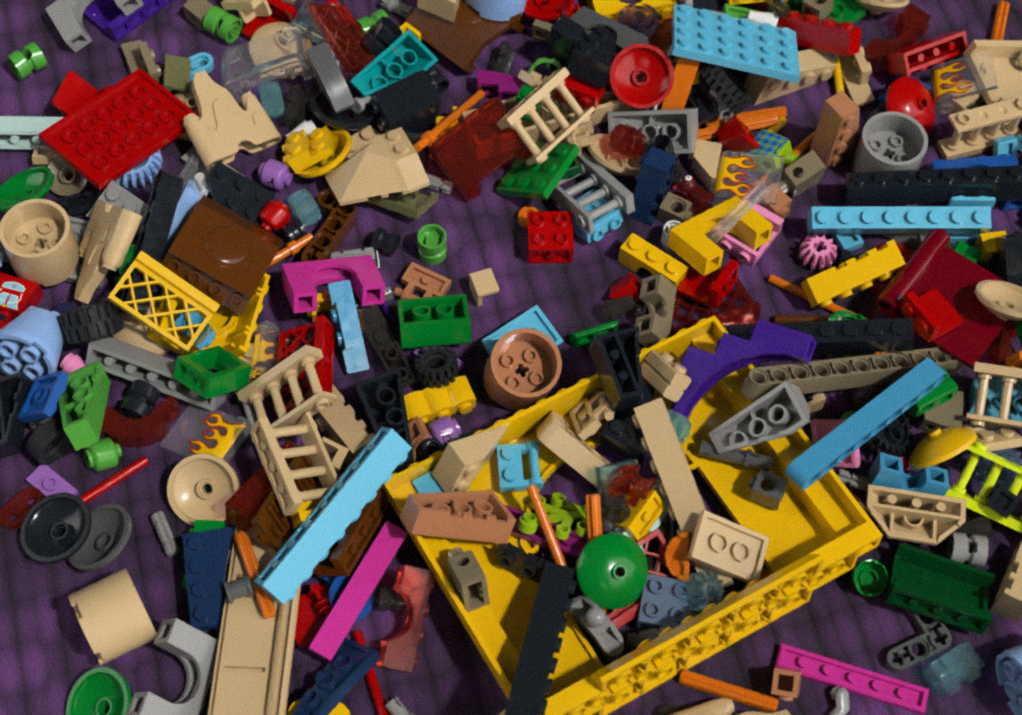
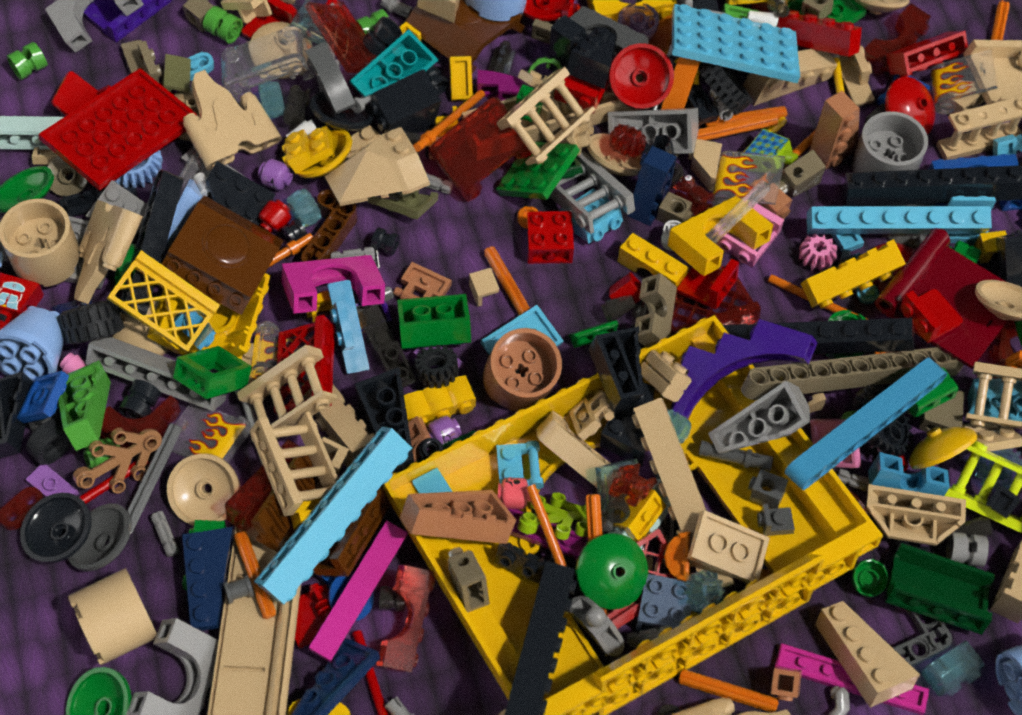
bright green wheel [417,224,447,265] -> none
tan slope [432,425,507,492] -> none
red slope [716,114,760,154] -> none
reddish brown bar [774,315,830,323] -> none
none -> medium nougat plant [73,428,162,494]
none -> dark grey axle [127,423,182,534]
none -> yellow tile [450,56,473,100]
none -> orange axle [484,246,530,316]
none -> coral head [498,477,531,510]
none -> dark grey bracket [757,504,795,536]
none -> tan wedge [815,601,920,708]
none -> plate [856,284,879,304]

